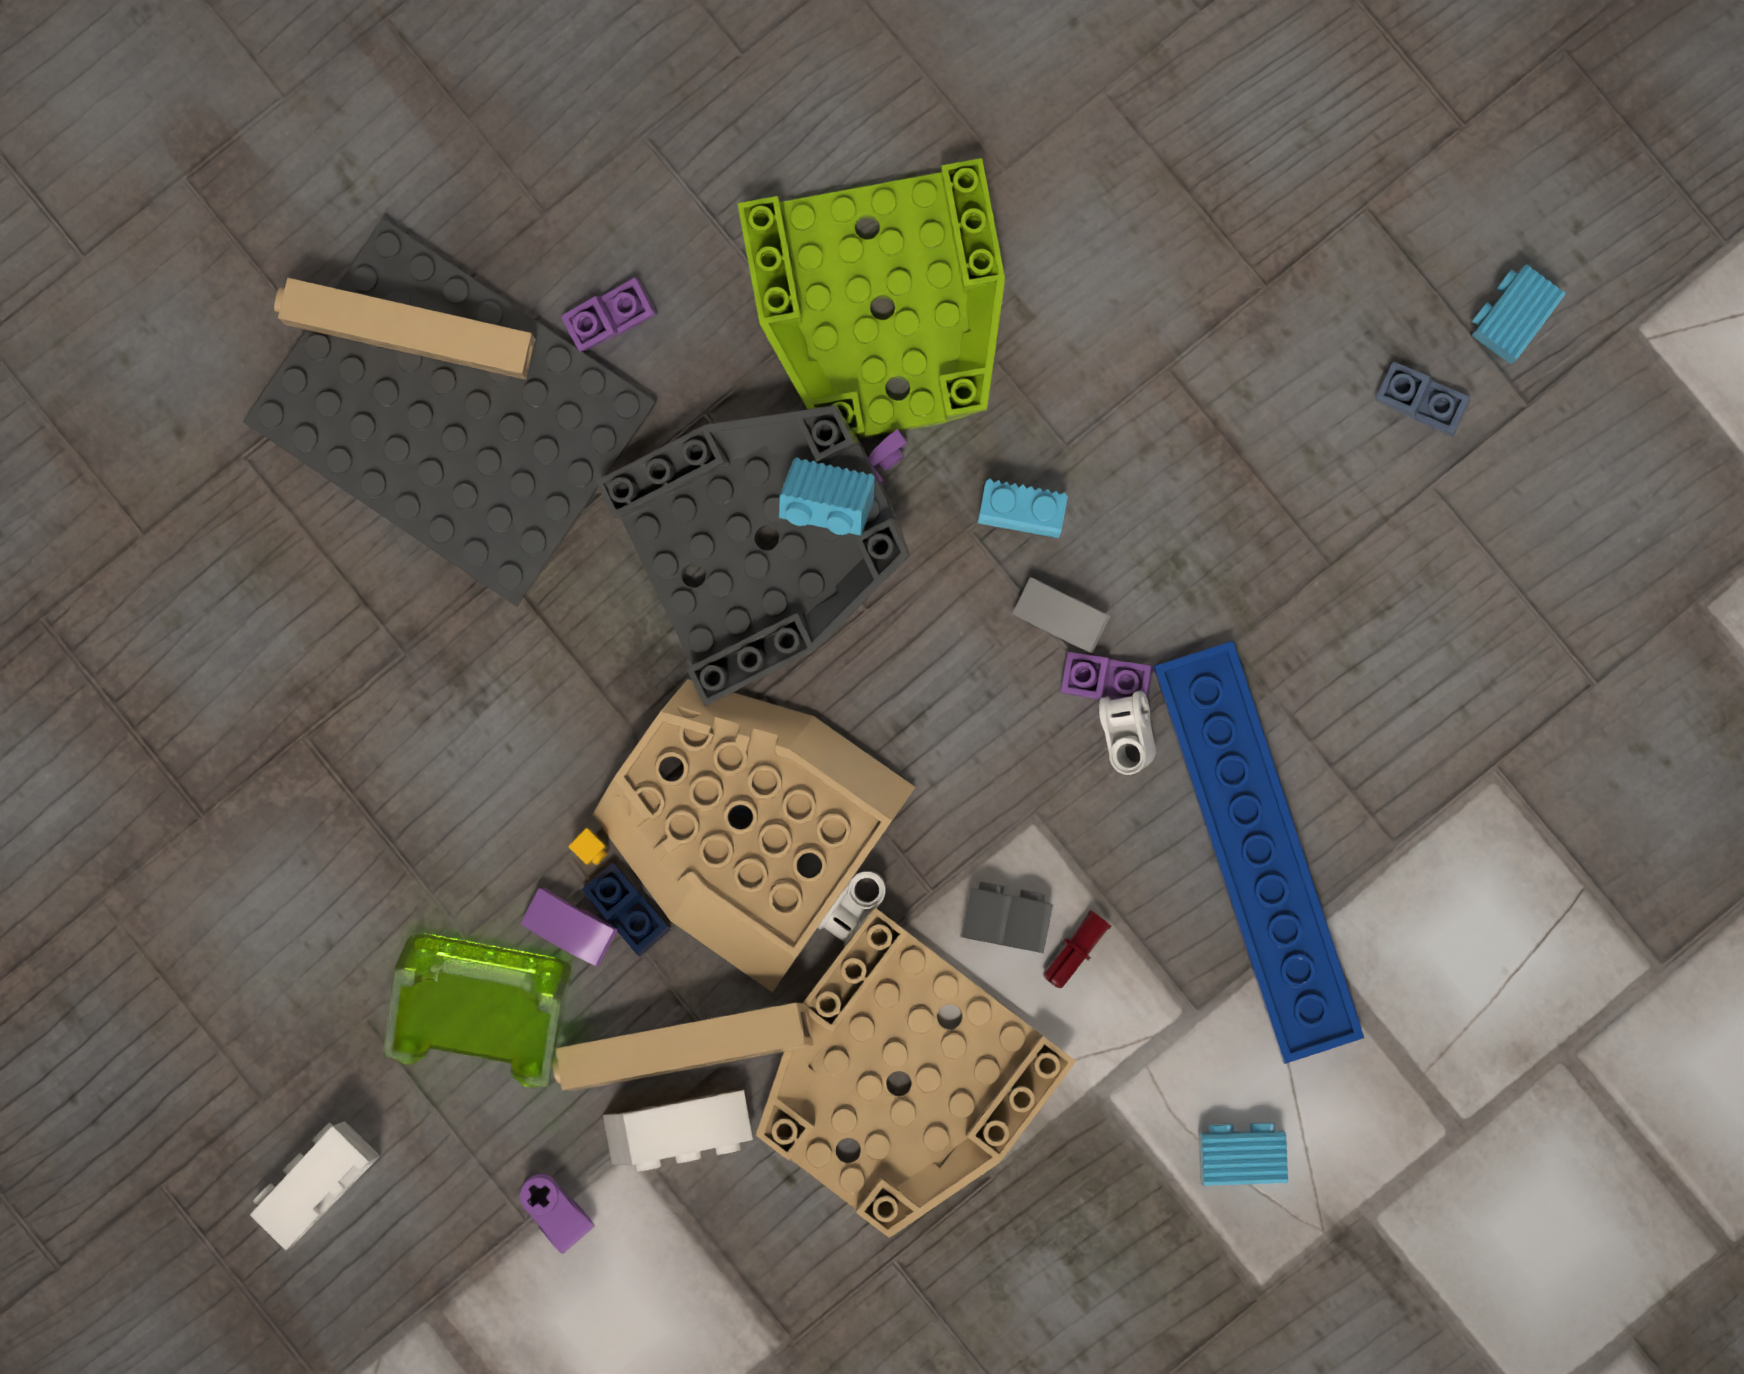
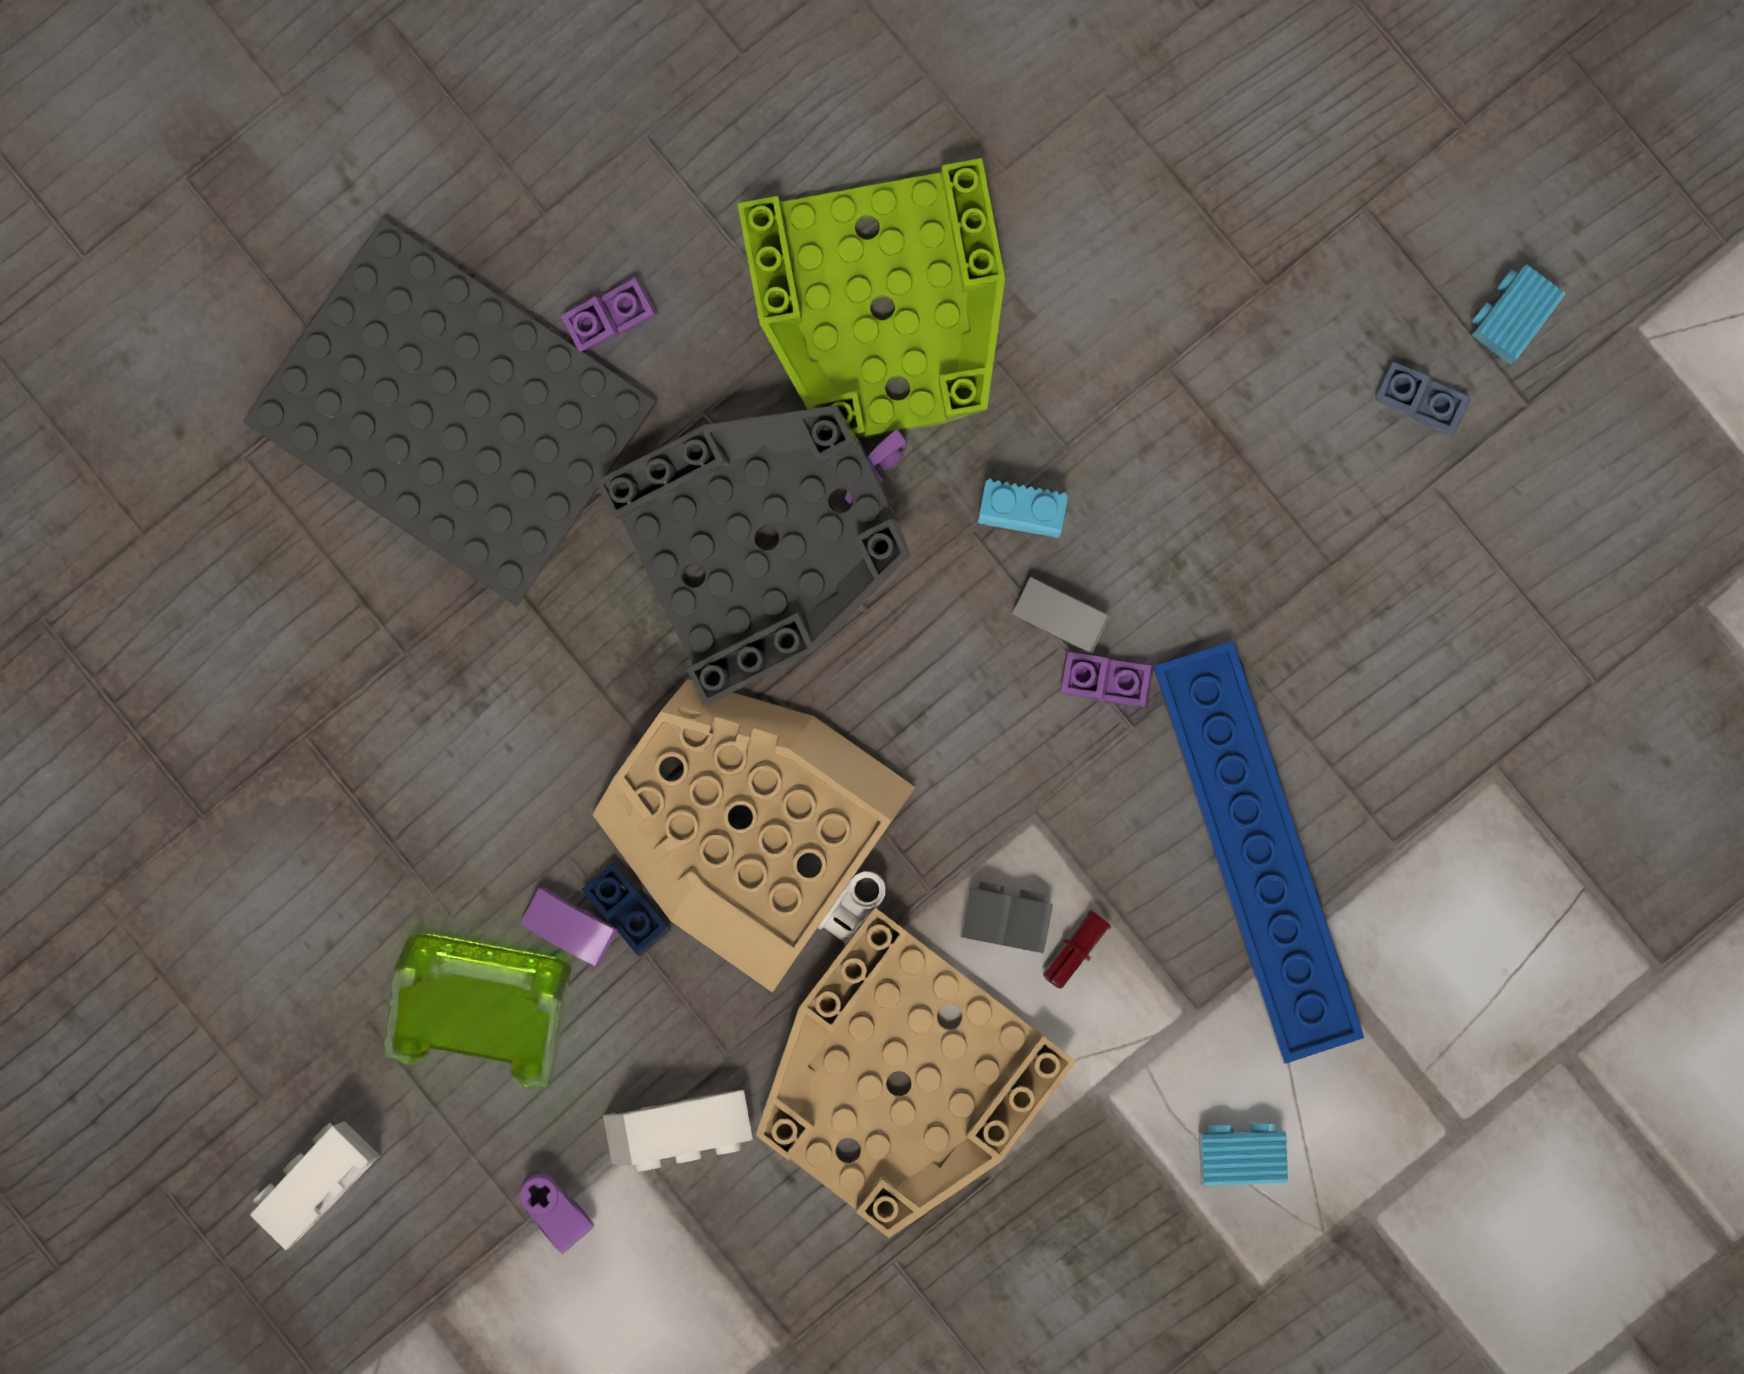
tan brick [274,278,535,380] -> none
tan brick [553,1002,814,1091] -> none
yellow piece [568,828,609,866] -> none
medium azure brick [779,457,875,536] -> none
white piece [1099,691,1156,775] -> none

